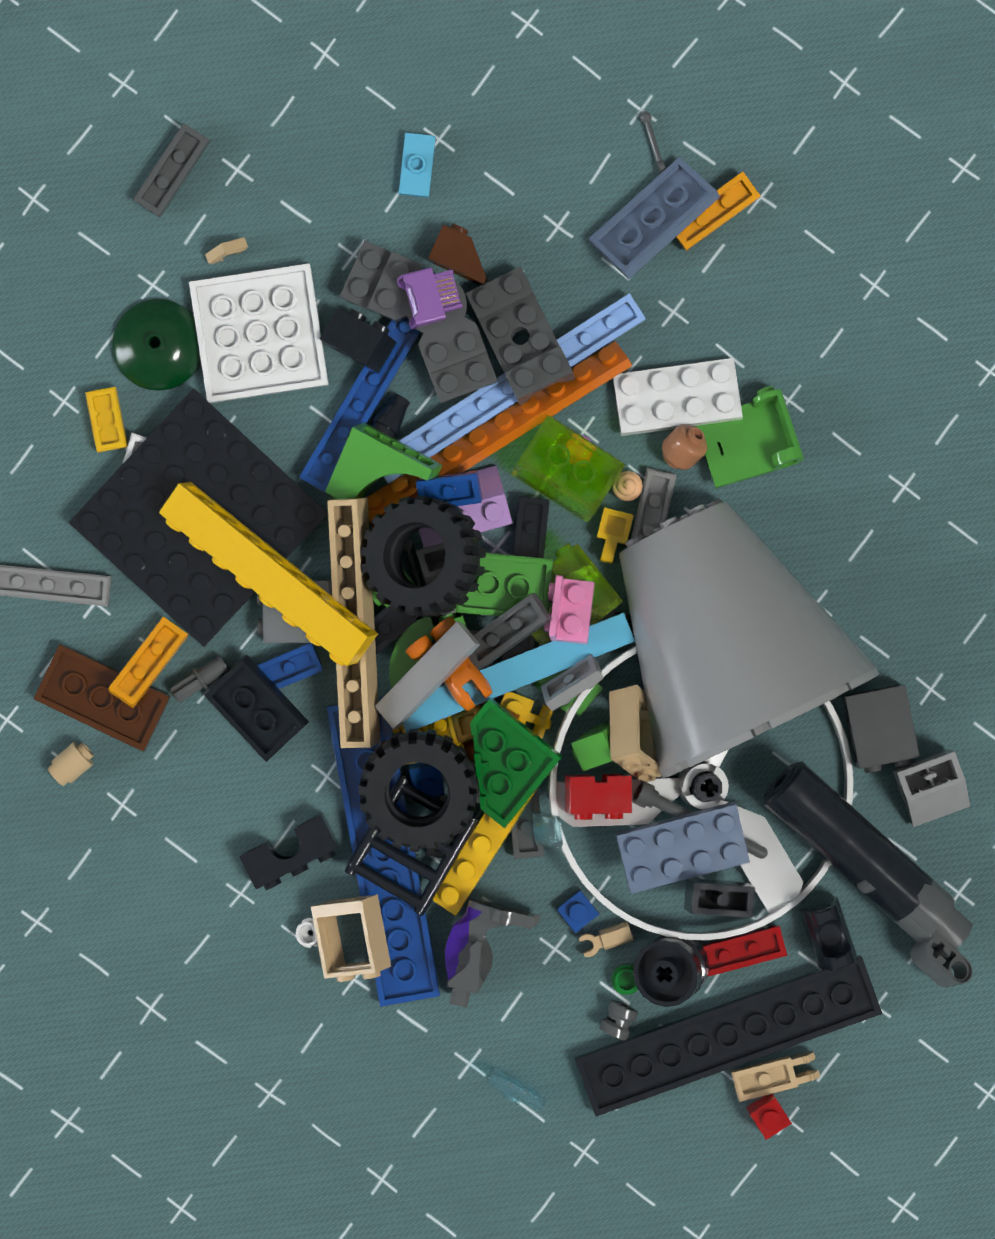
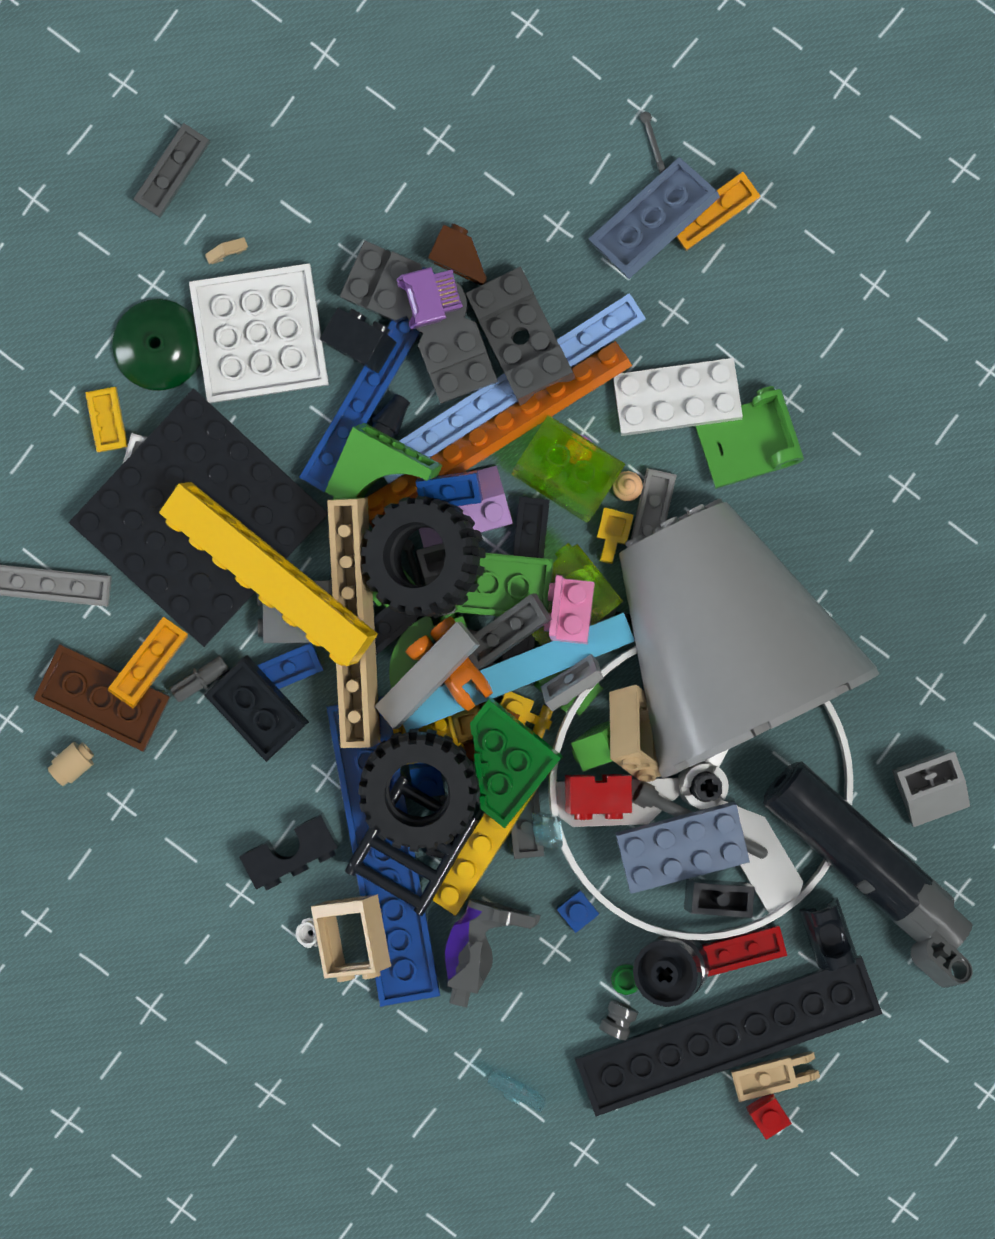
medium azure plate [399,133,436,198] -> none
tan bar [578,921,634,957] -> none
nougat head [662,424,707,470] -> none
dark grey brick [841,684,920,773] -> none

